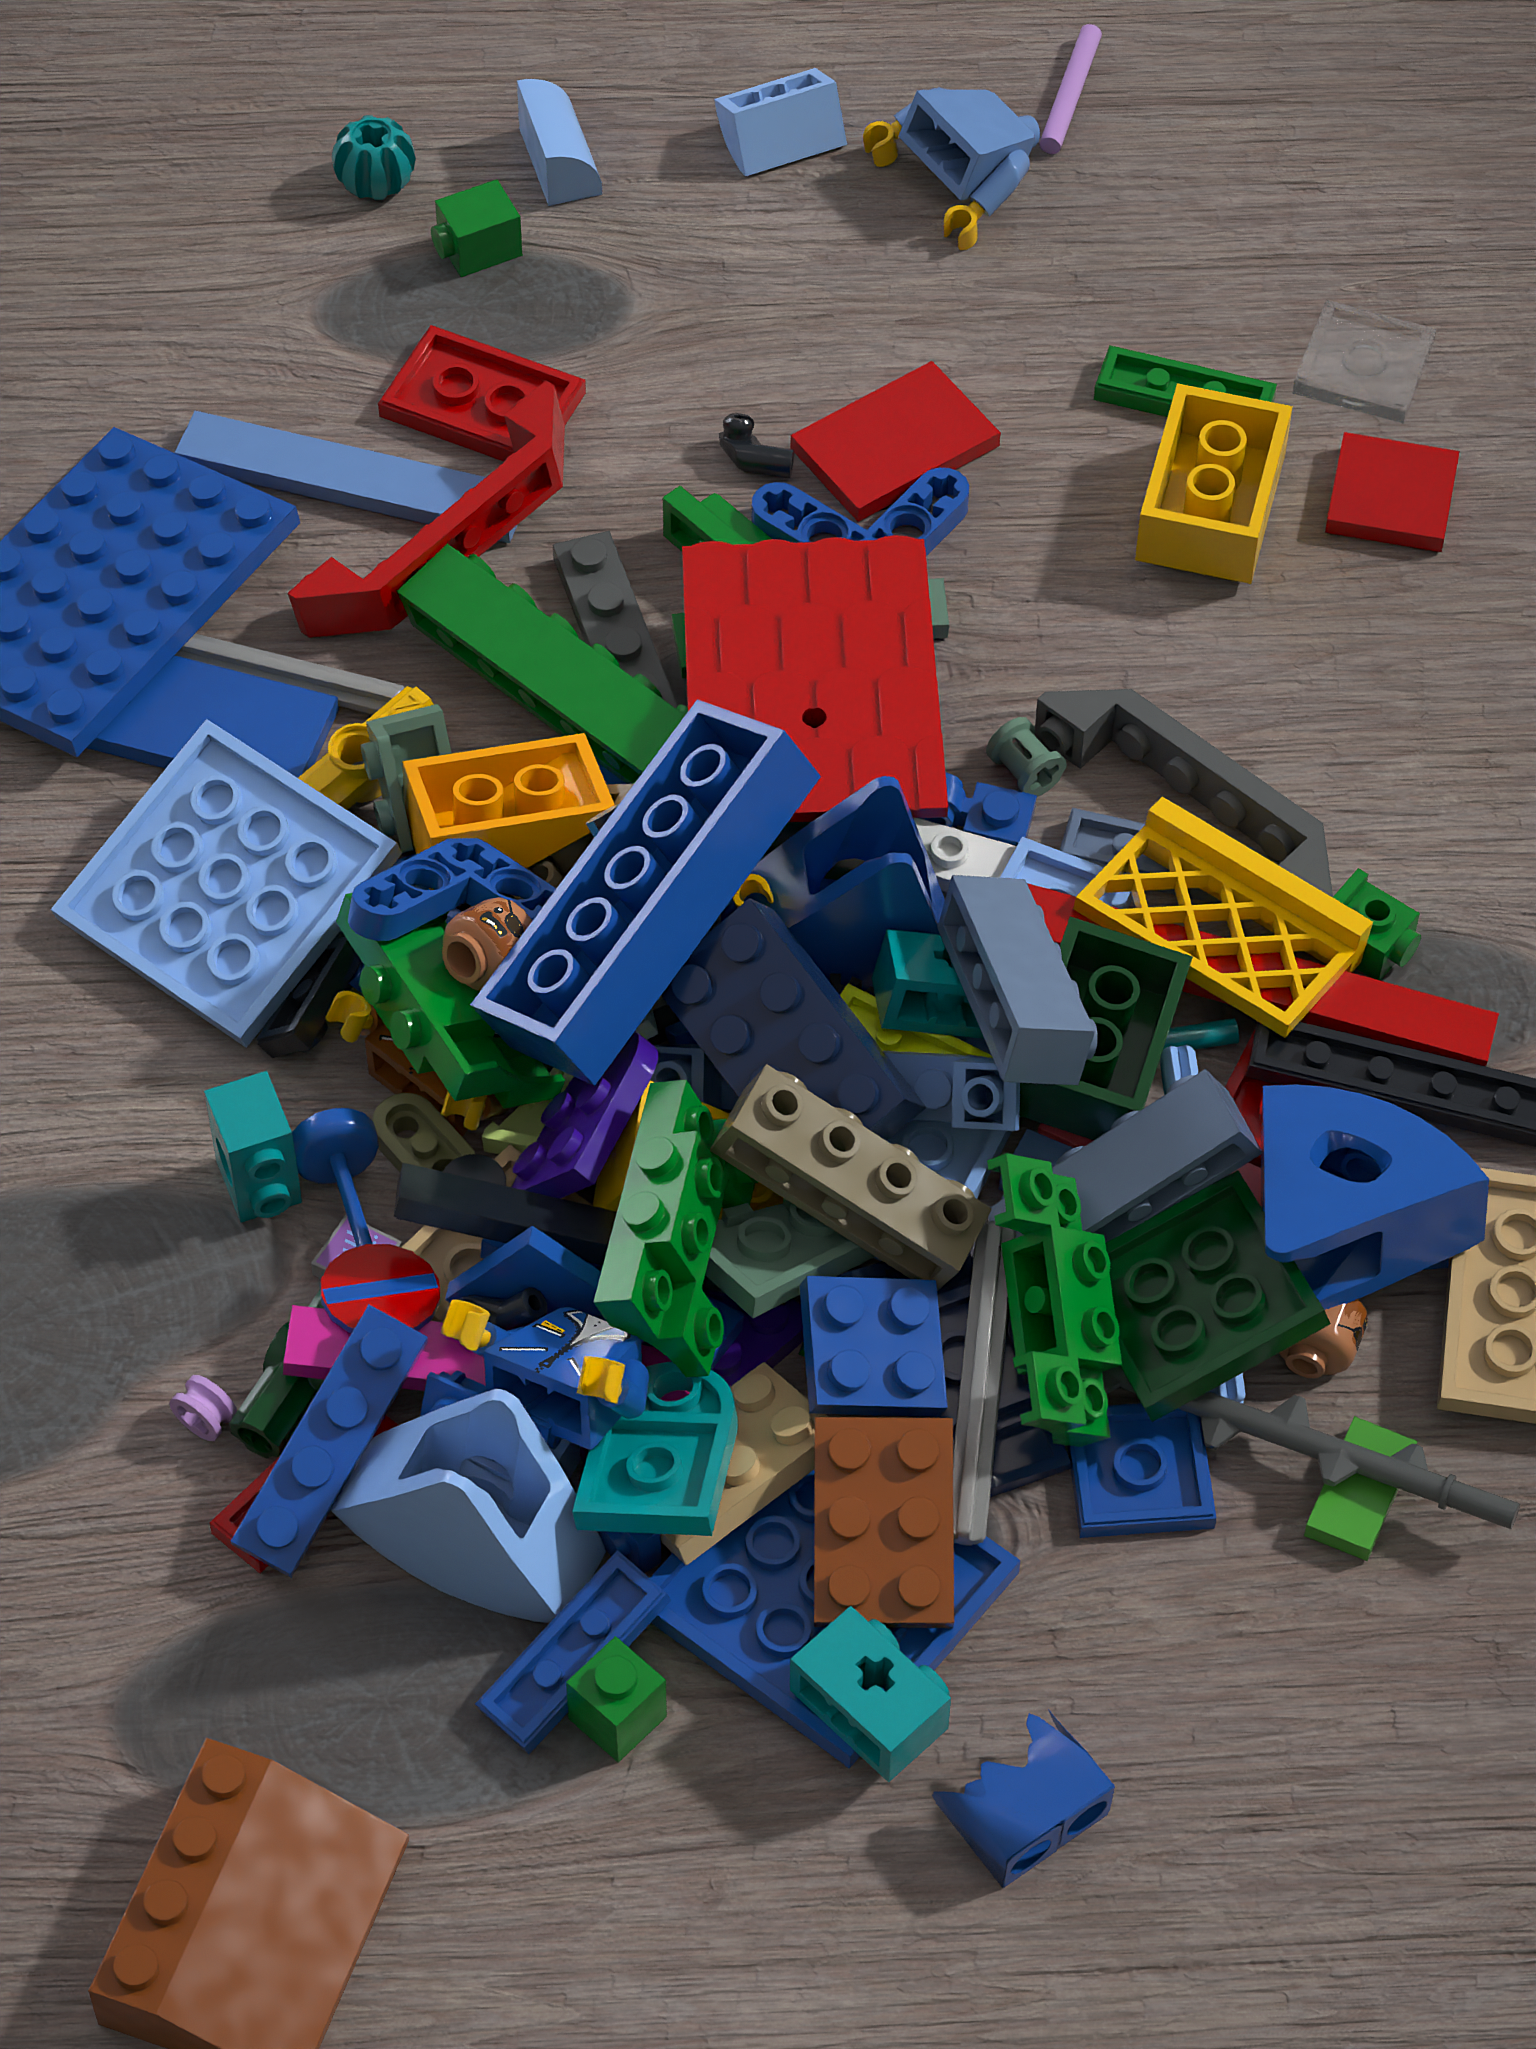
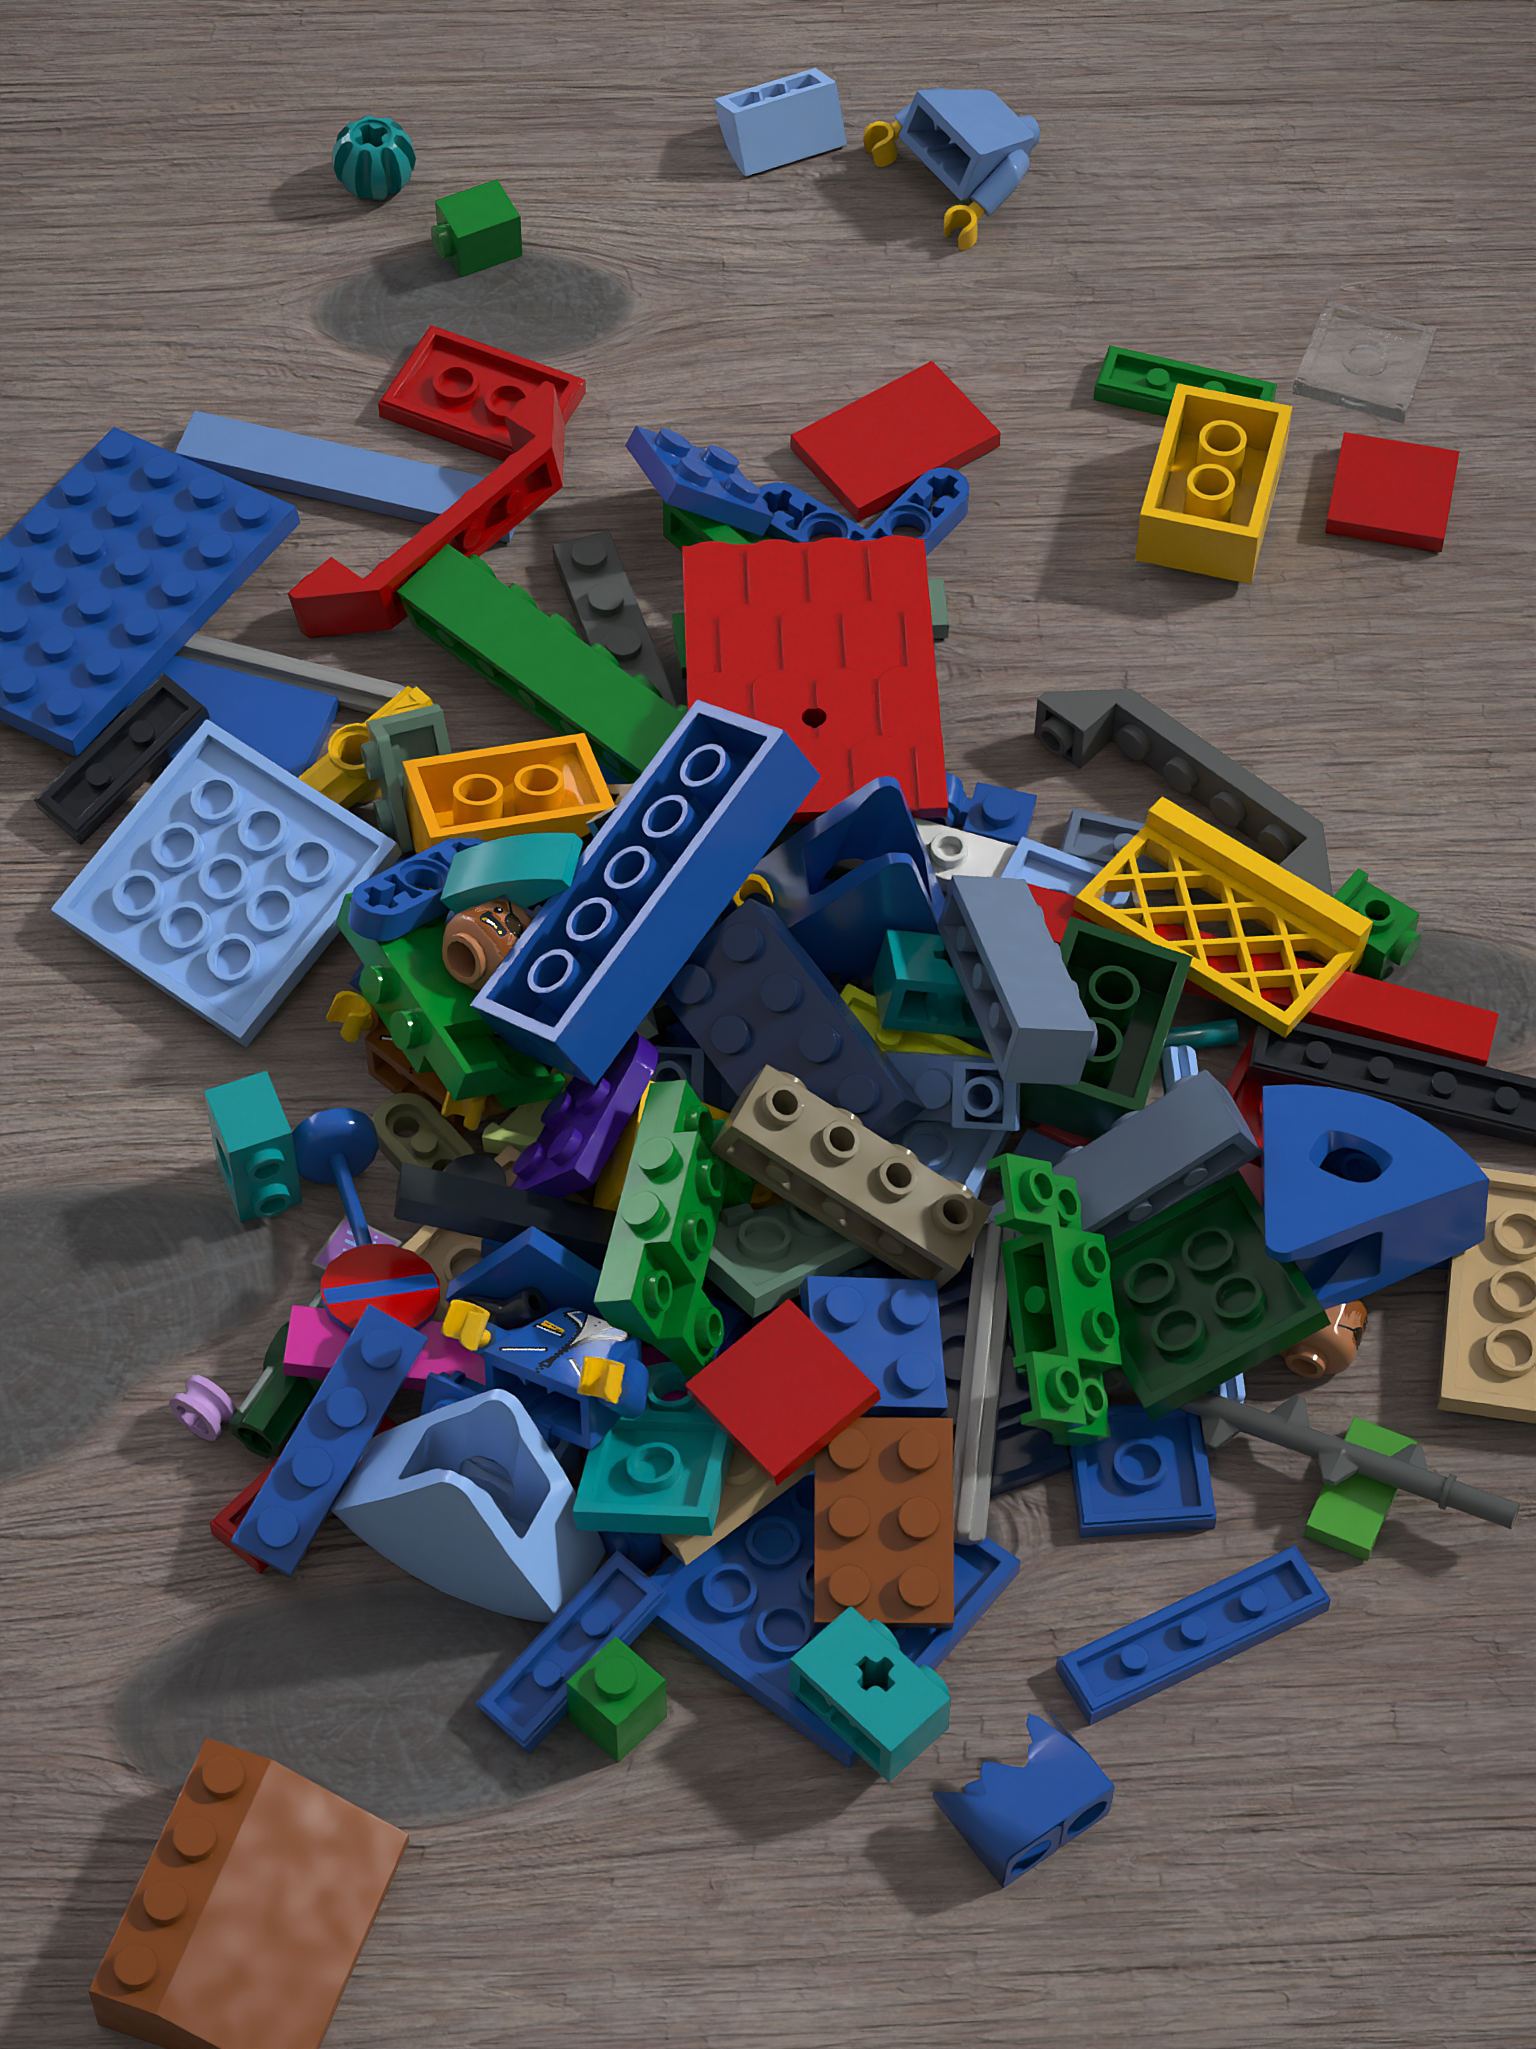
black hinge [256,930,361,1058] -> none
light blue brick [517,79,602,206] -> none
black arm [719,413,795,478] -> none
sand green bush [986,717,1067,796] -> none
lavender bar [1039,24,1102,154] -> none
none -> black tile [34,673,210,845]
none -> teal slope [440,833,583,915]
none -> blue plate [625,426,774,536]
none -> red tile [685,1299,881,1486]
none -> blue tile [1056,1545,1331,1725]

